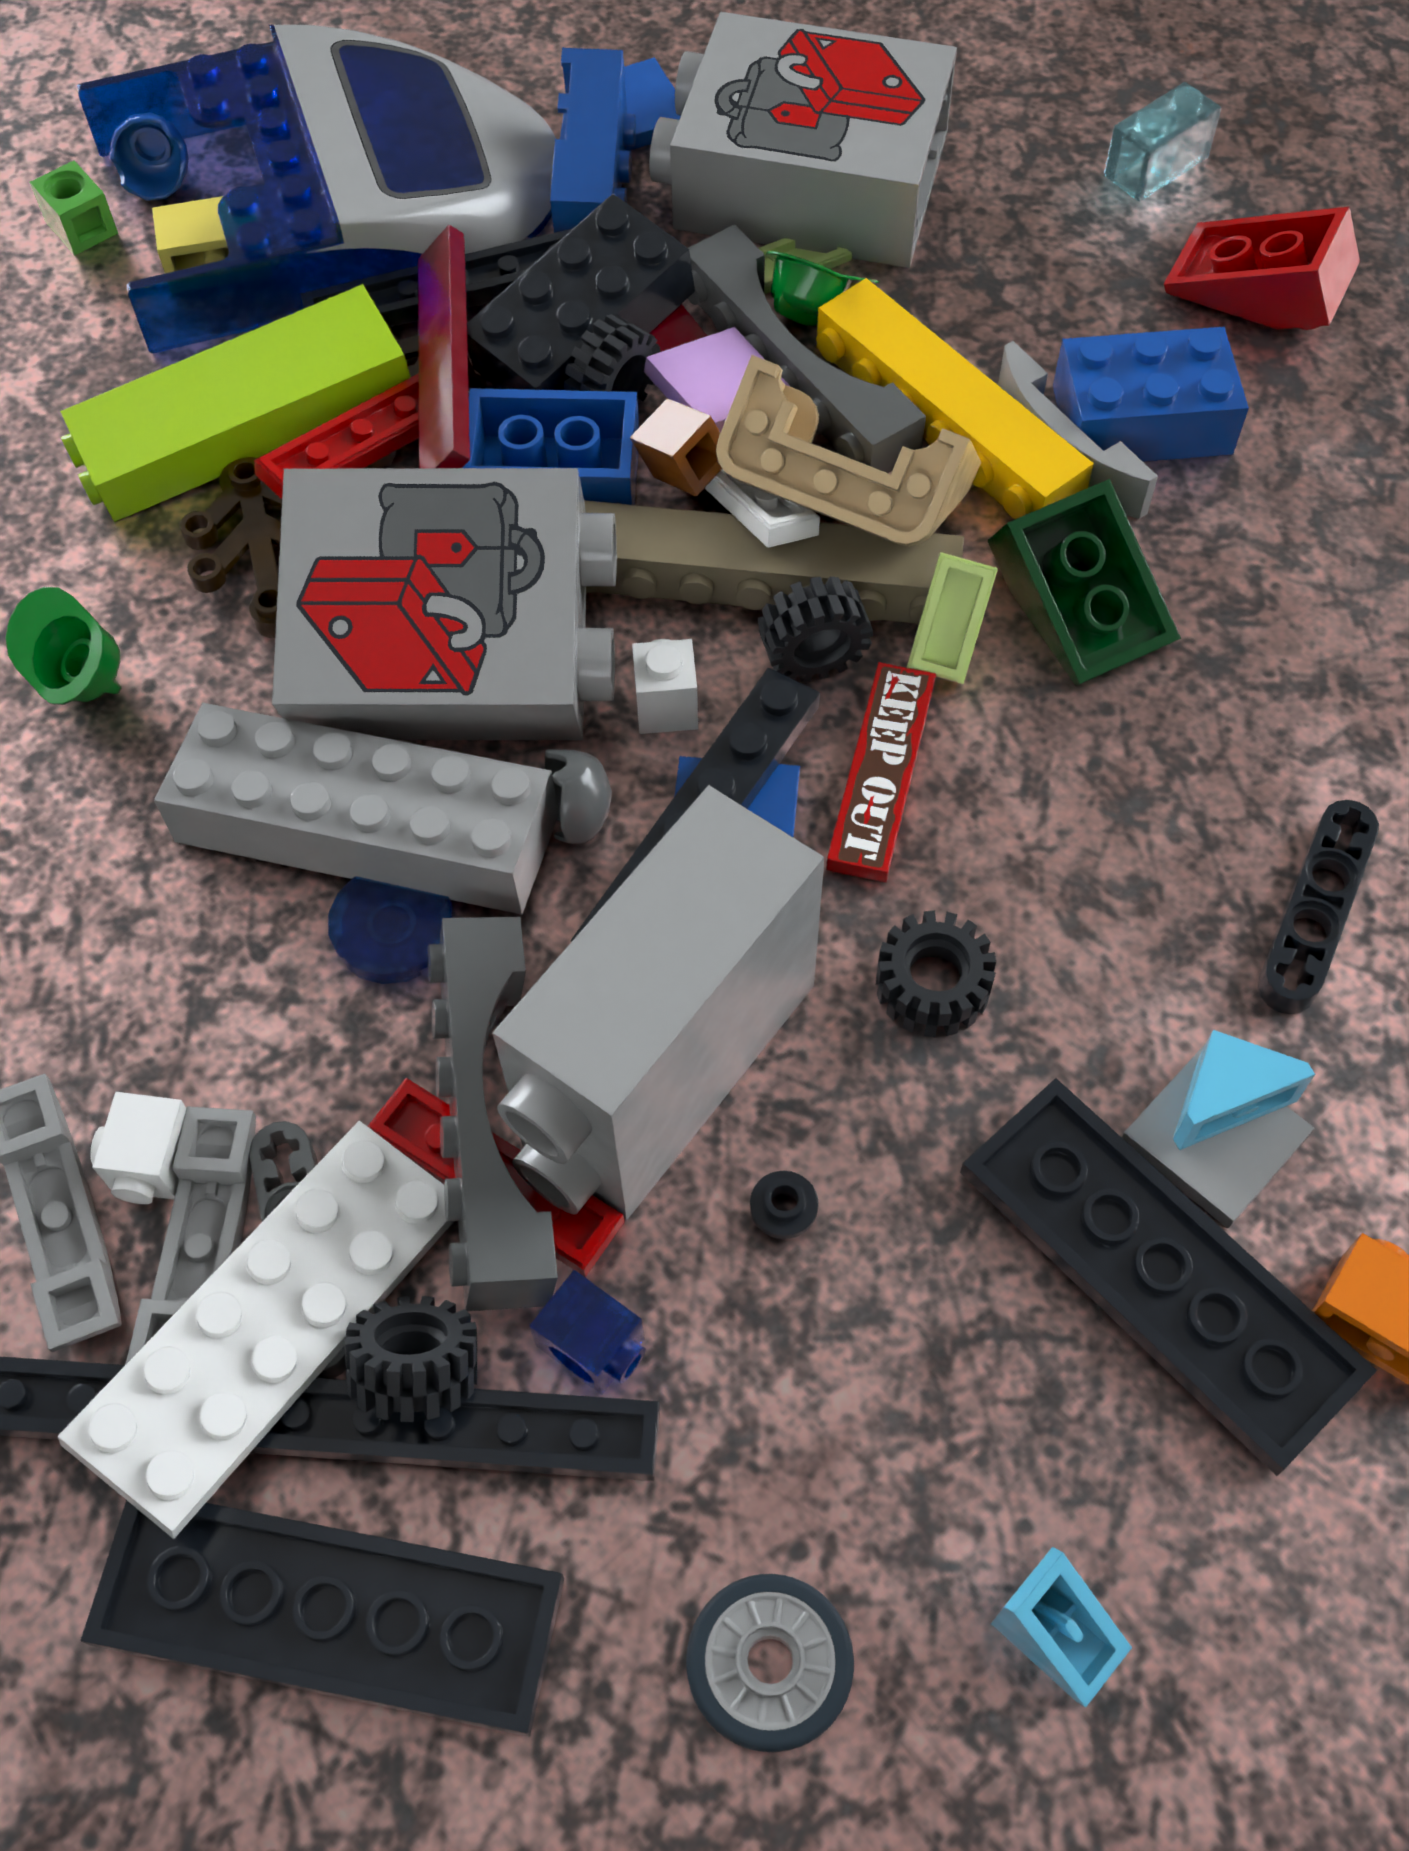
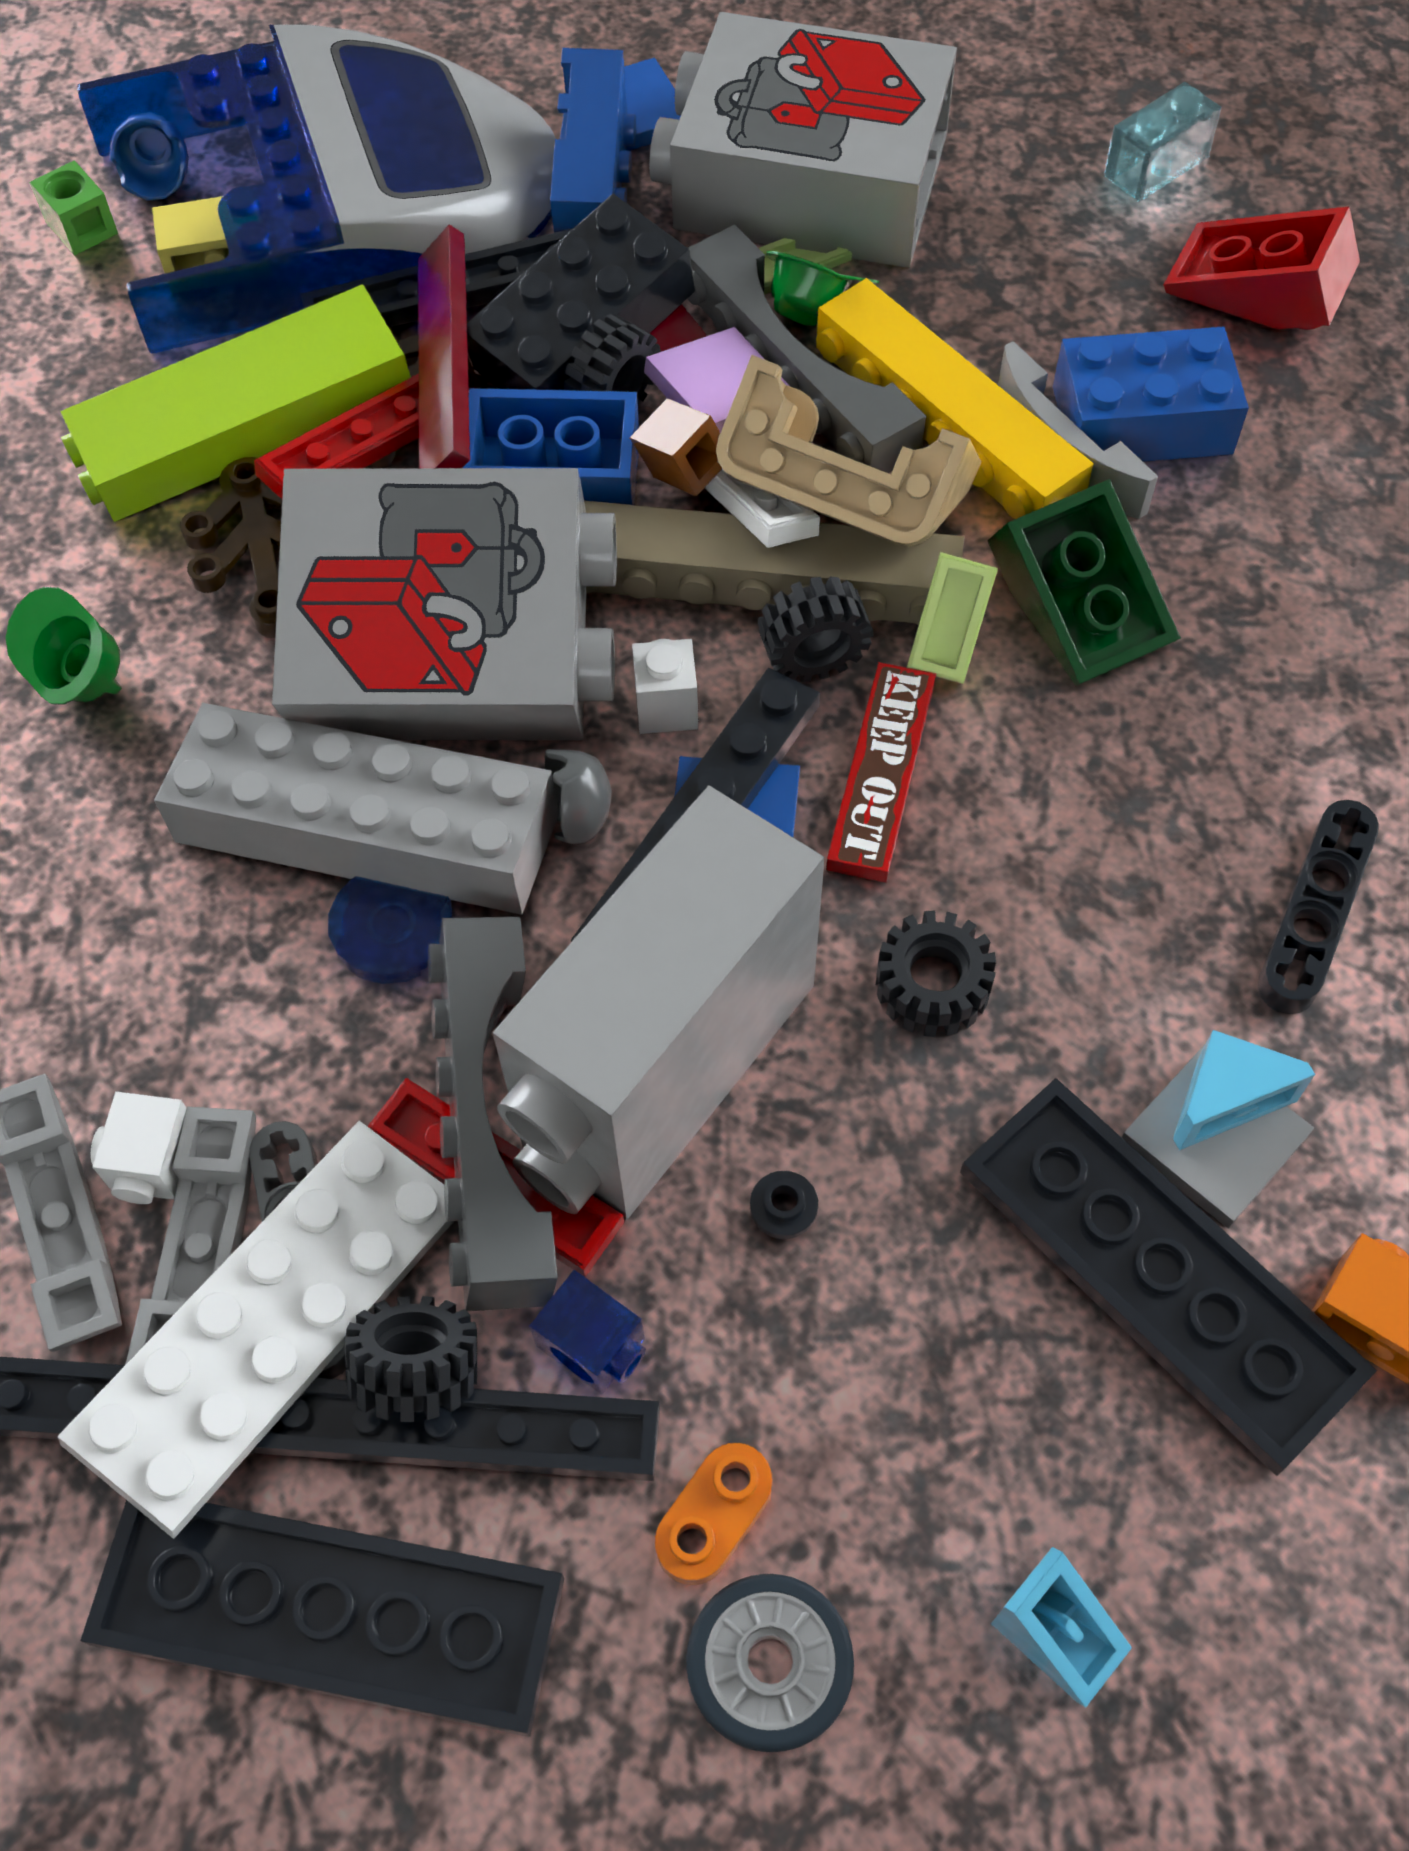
none -> orange plate [655,1443,772,1585]

